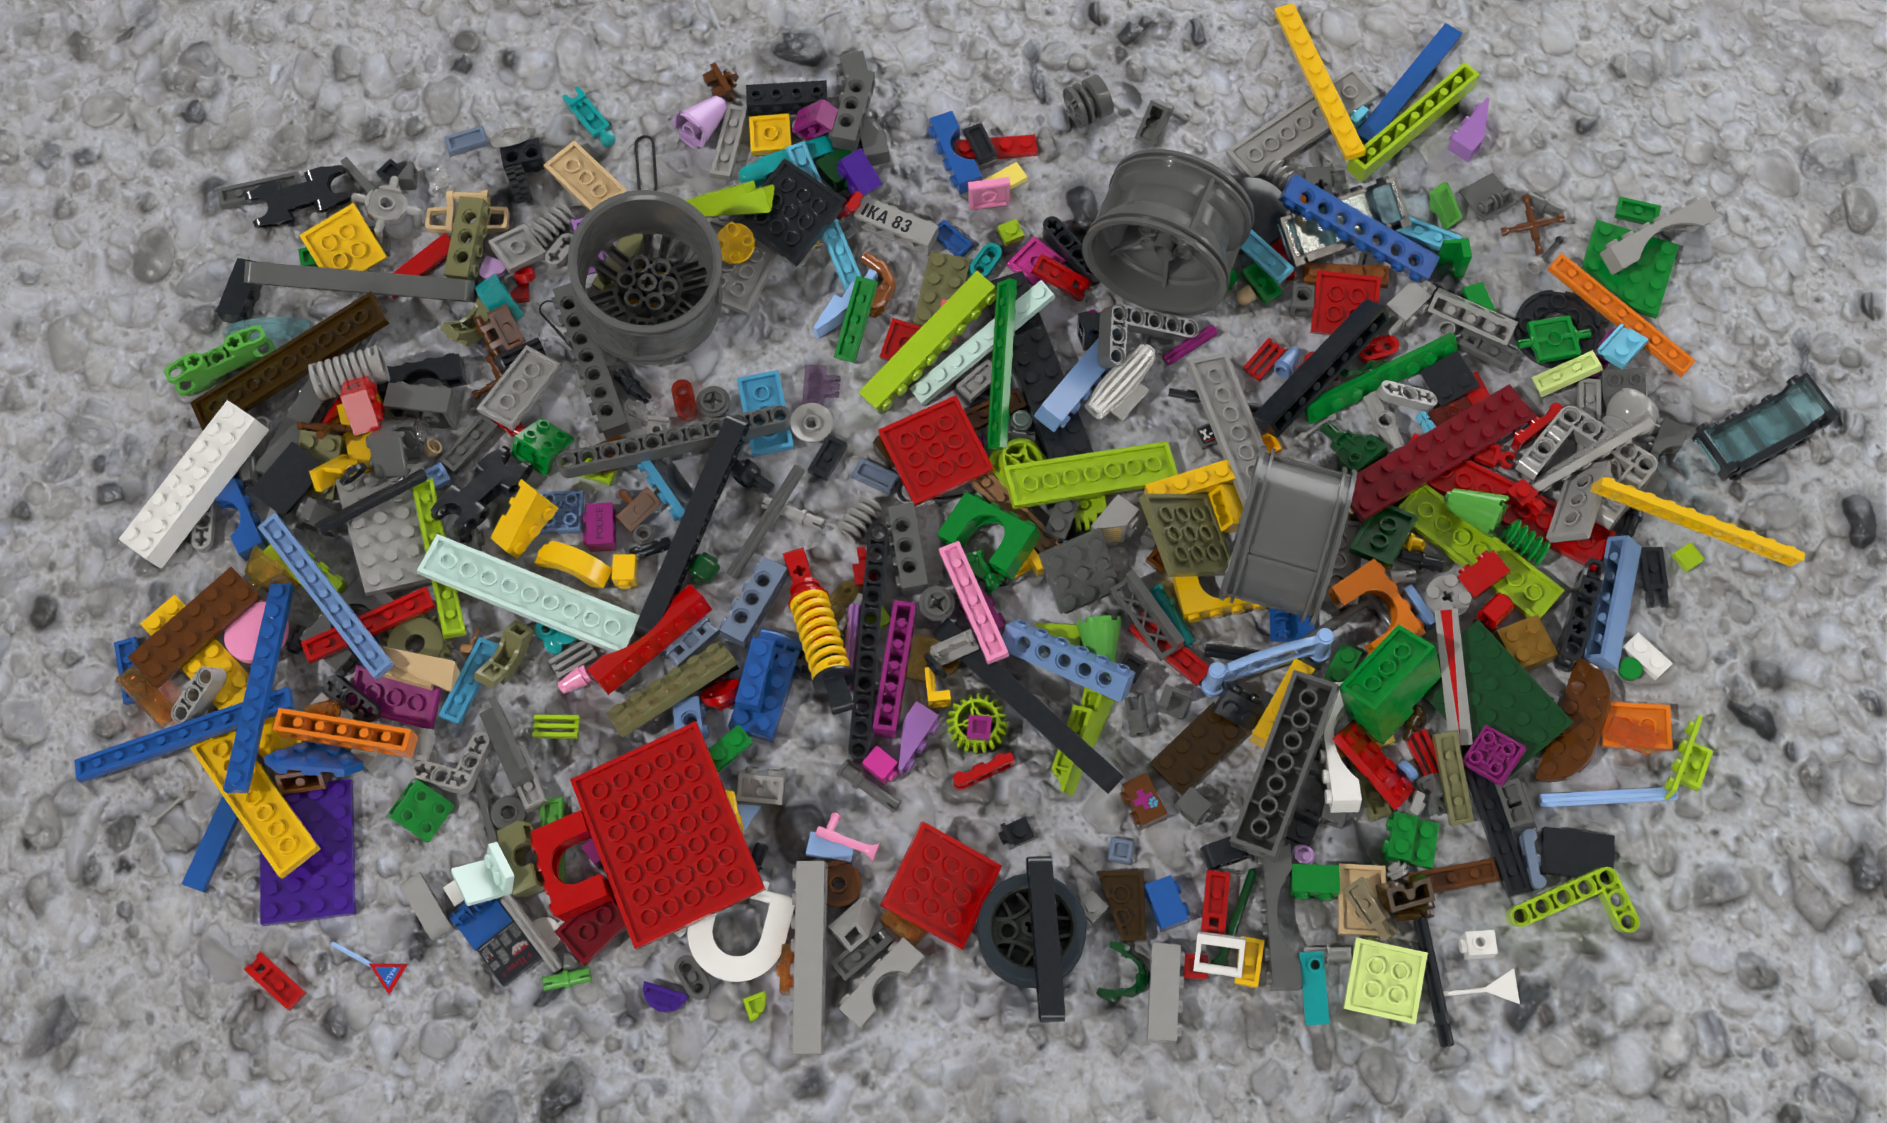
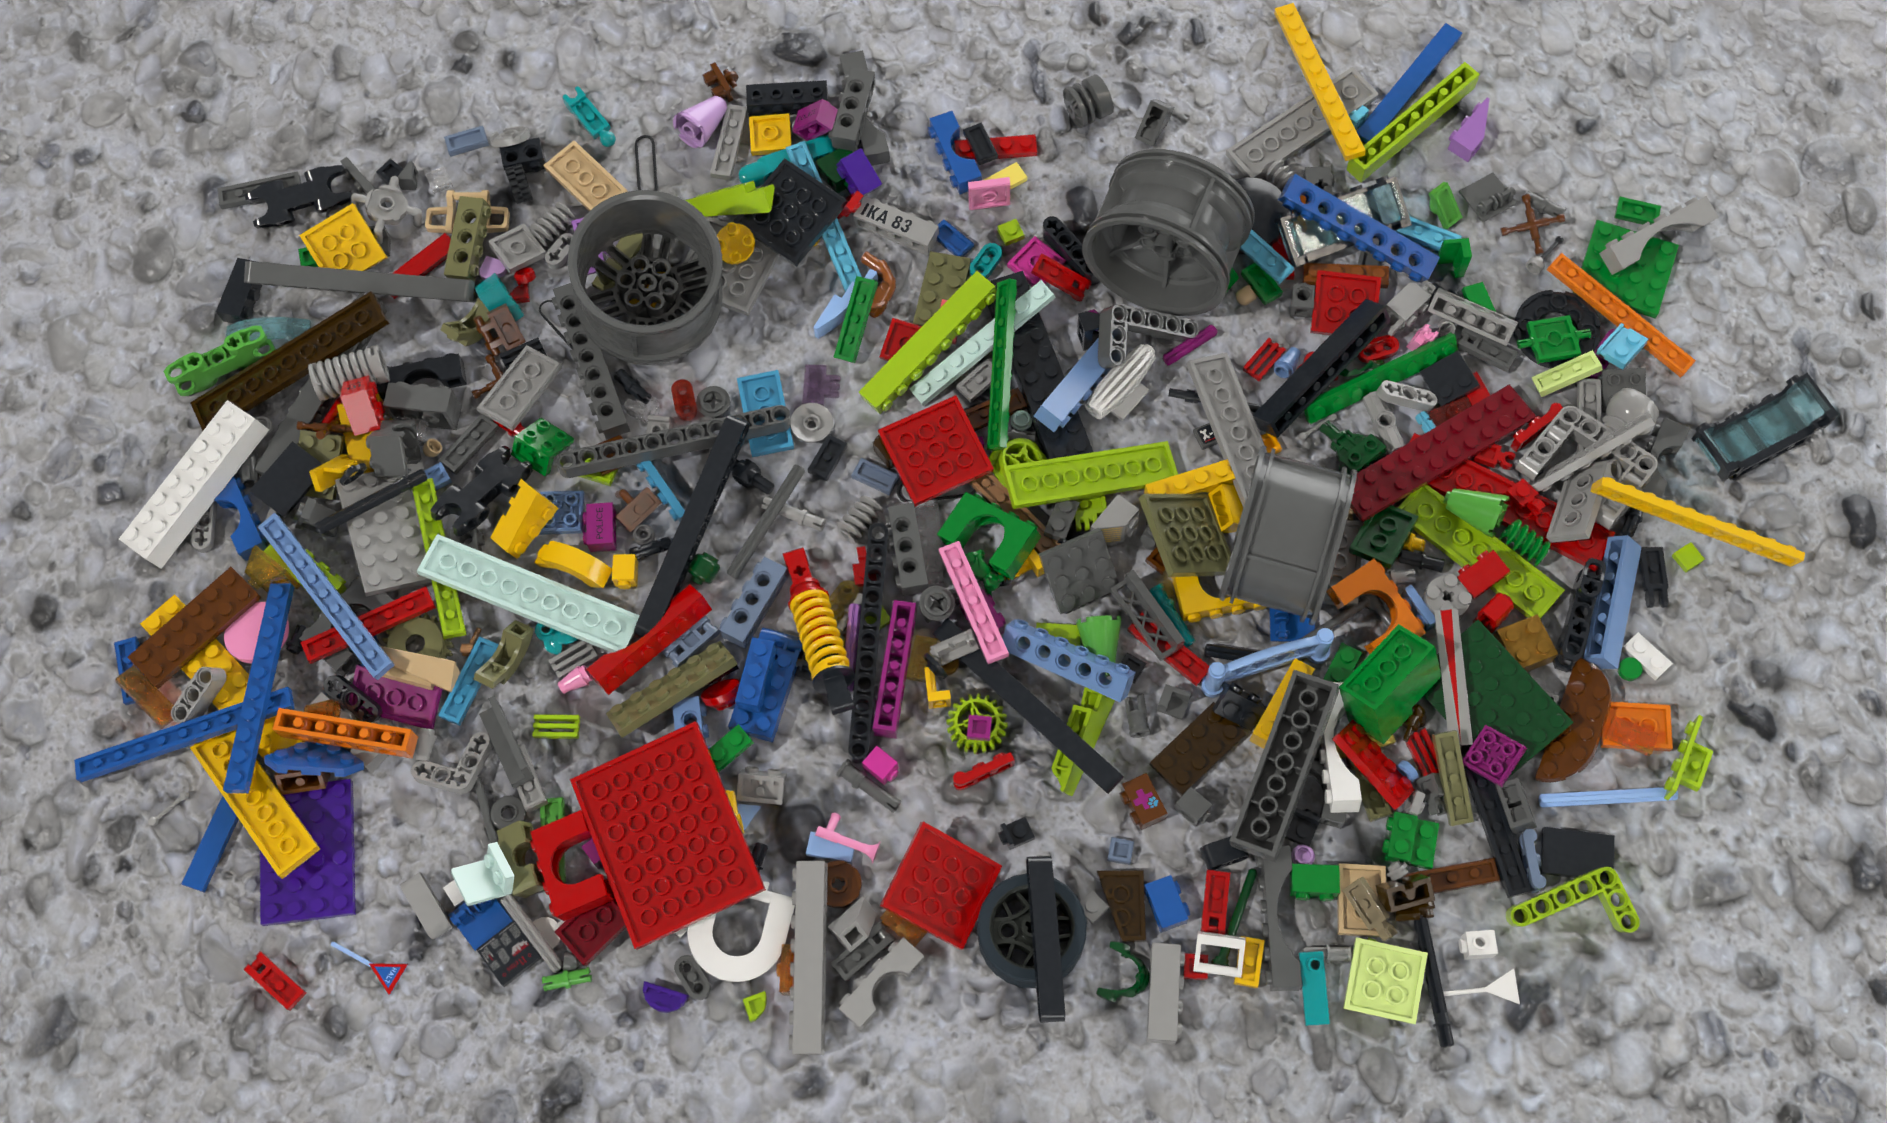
green bracket [385,779,454,843] -> none
medium lavender slope [898,701,941,776] -> none
none -> bright pink plate [1406,324,1439,351]

